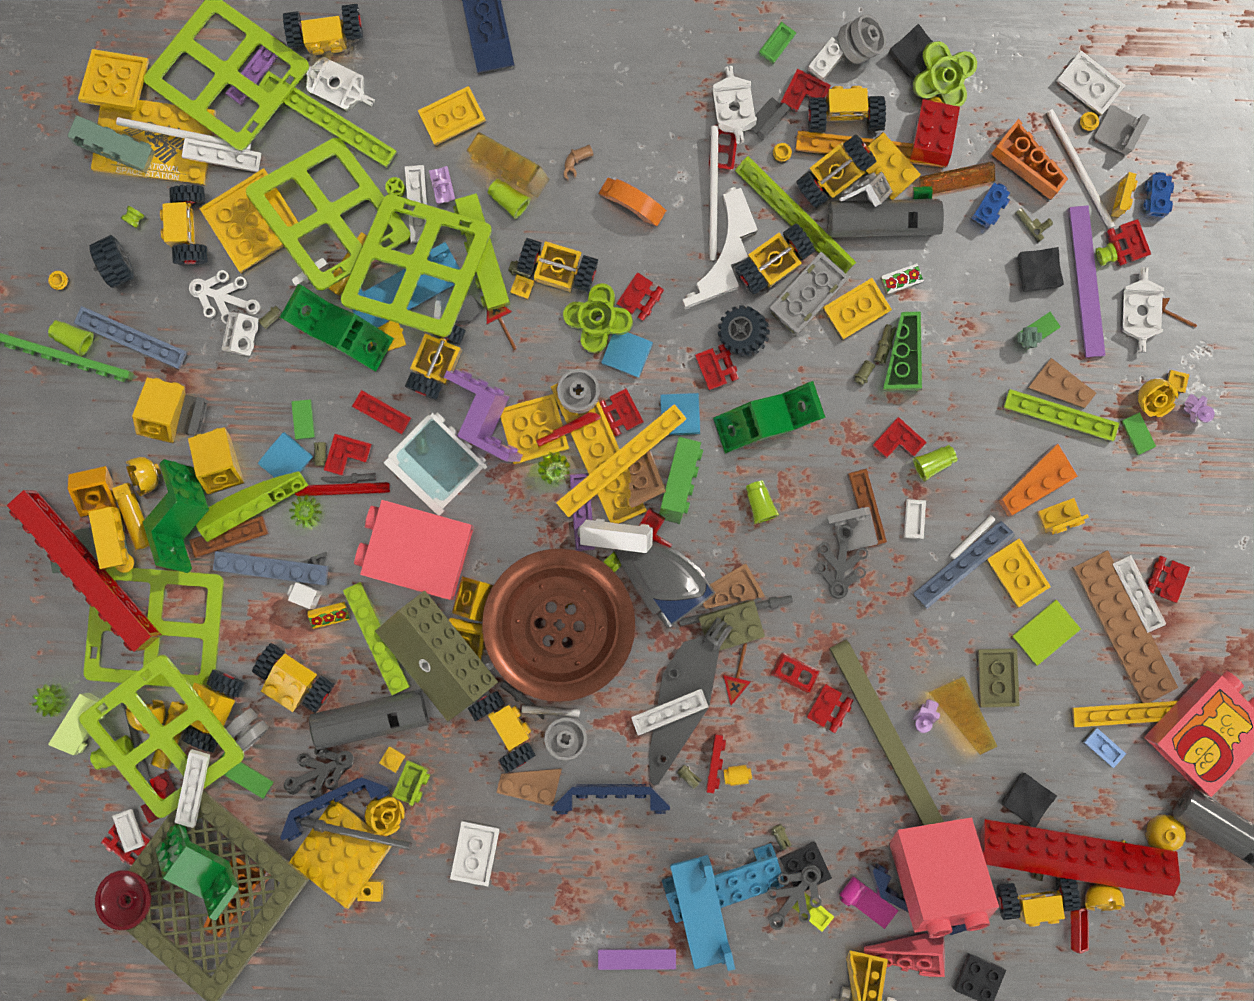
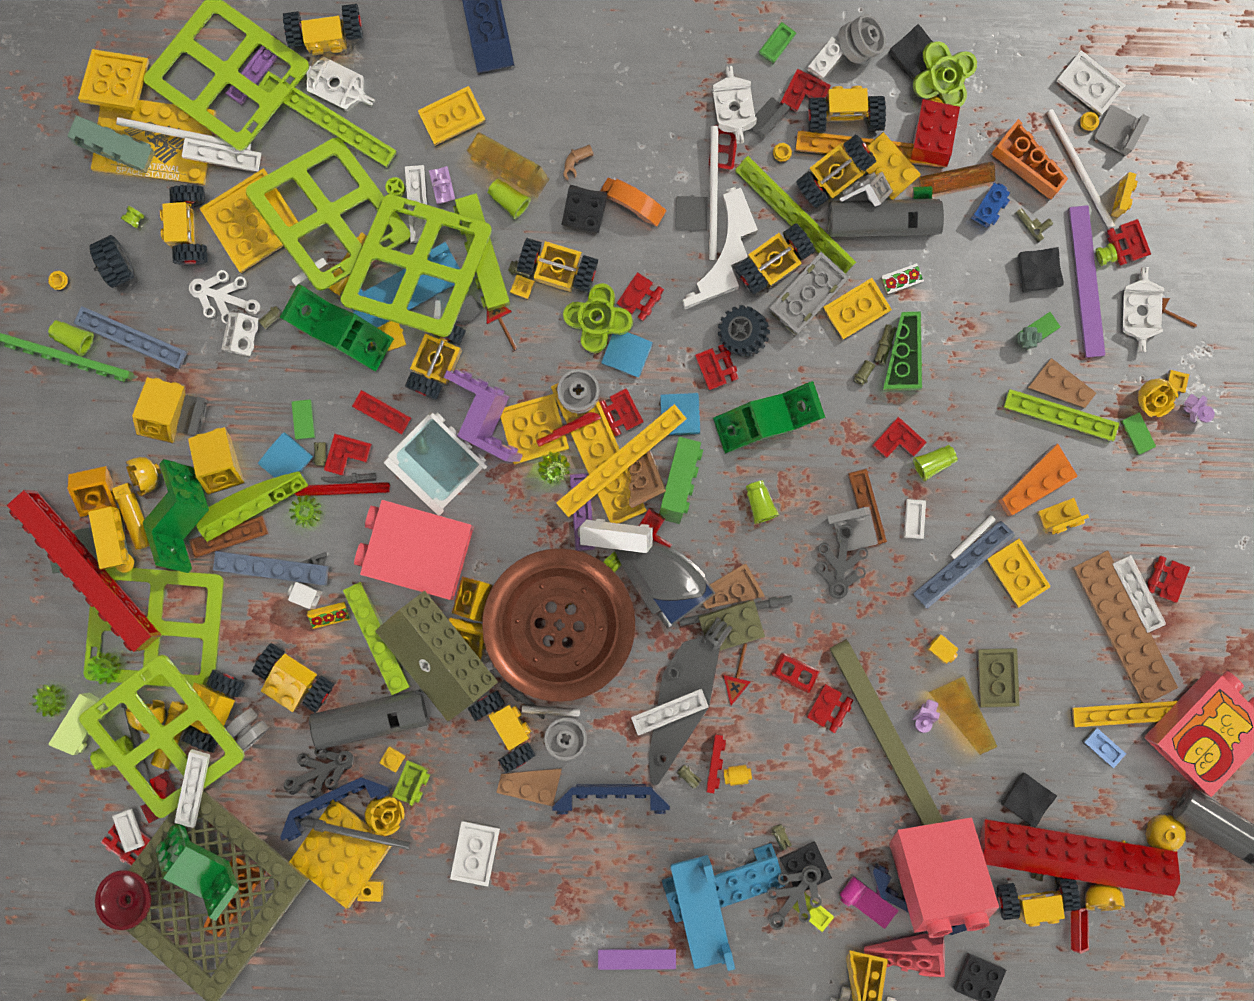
bright green tile [221,752,274,799] -> none
lime tile [1012,599,1081,666] -> none
blue brick [1143,172,1174,217] -> none
none -> clear neon green gear [88,652,122,685]
none -> black brick [561,184,607,233]
none -> dark grey piece [676,195,708,232]
none -> yellow brick [926,634,958,664]

